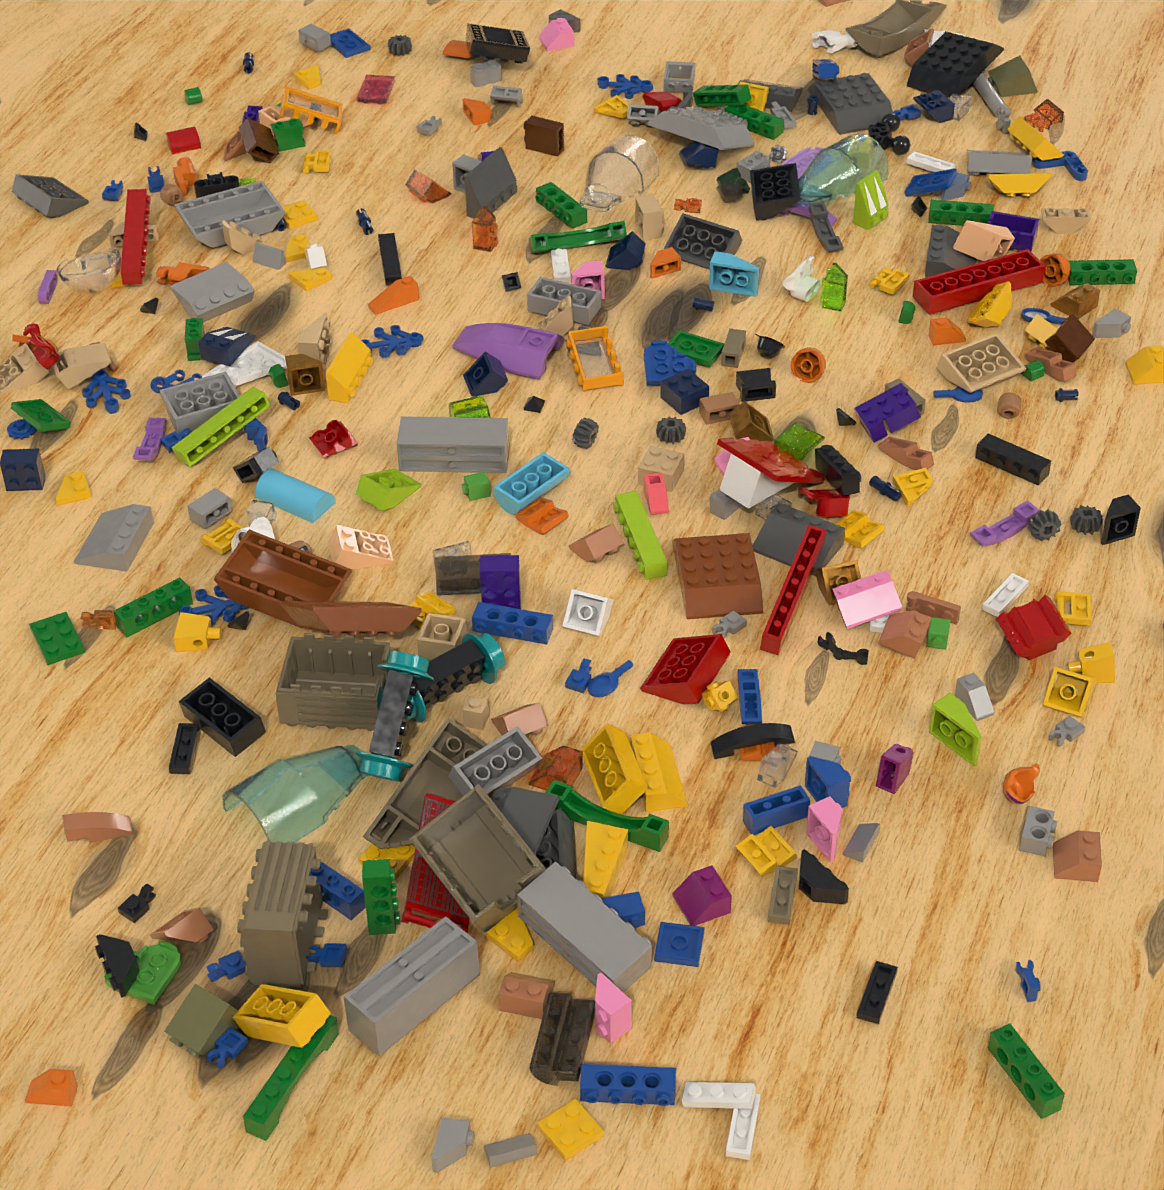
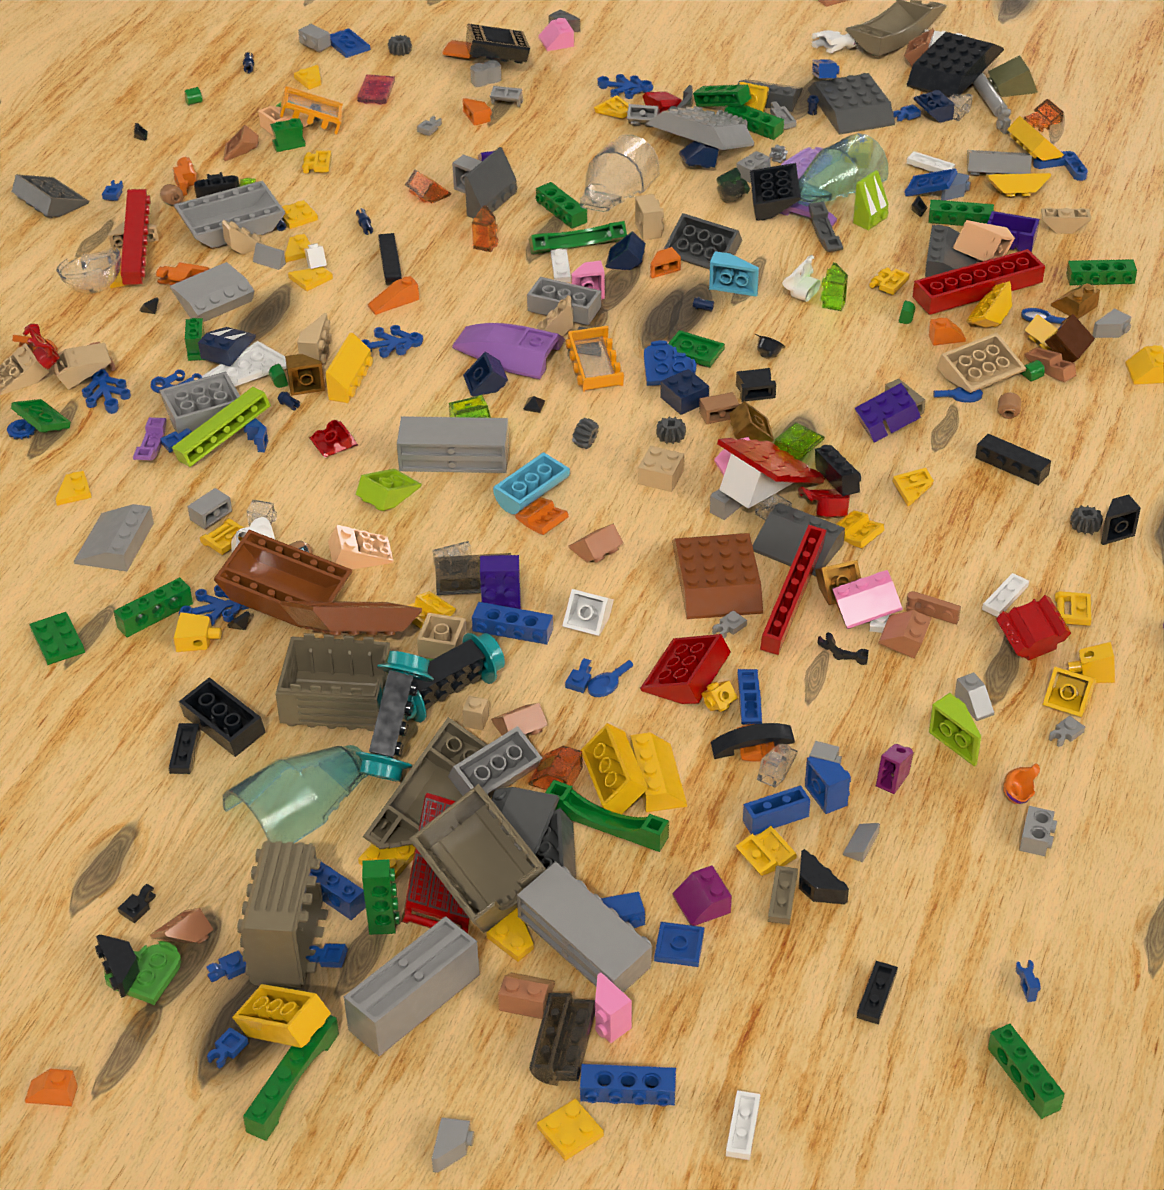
dark blue brick [0,448,45,491] -> none
medium lavender beam [38,270,58,304] -> none
nougat slope [62,812,132,843] -> none
clear orange plate [81,610,117,630] -> none
blue plate [147,166,164,193] -> none
olive slope [164,984,239,1058] -> none
red brick [166,126,201,154] -> none
black hips [233,447,279,483] -> none
reddish brown brick [238,118,279,163] -> none
dark purple slope [242,106,263,123] -> none
medium azure brick [255,468,335,523] -> none
bright green brick [462,471,491,501] -> none
light grey slope [484,1133,537,1168] -> none
black slope [502,272,521,292] -> none
reddish brown brick [523,115,564,157] -> none
yellow wedge [583,821,628,898] -> none
lime brick [613,491,667,580] -> none
coral slope [643,472,669,515] -> none
light grey window [664,61,695,93] -> none
clear orange plate [674,198,702,213] -> none
white plate [682,1082,756,1109] -> none
dark tan brick [721,328,746,368] -> none
orange cylinder [791,347,826,383] -> none
bright pink slope [806,796,843,862] -> none
black slope [836,408,857,426] -> none
black piece [868,113,911,155] -> none
dark blue axle [869,476,902,501] -> none
nougat slope [878,437,934,470] -> none
bright green brick [927,617,951,650] -> none
medium lavender slope [970,500,1040,546] -> none
dark grey gear [1028,509,1062,541] -> none
orange cylinder [1040,253,1071,287] -> none
nougat slope [1053,830,1102,882] -> none
dark blue pin [1055,388,1079,402] -> none

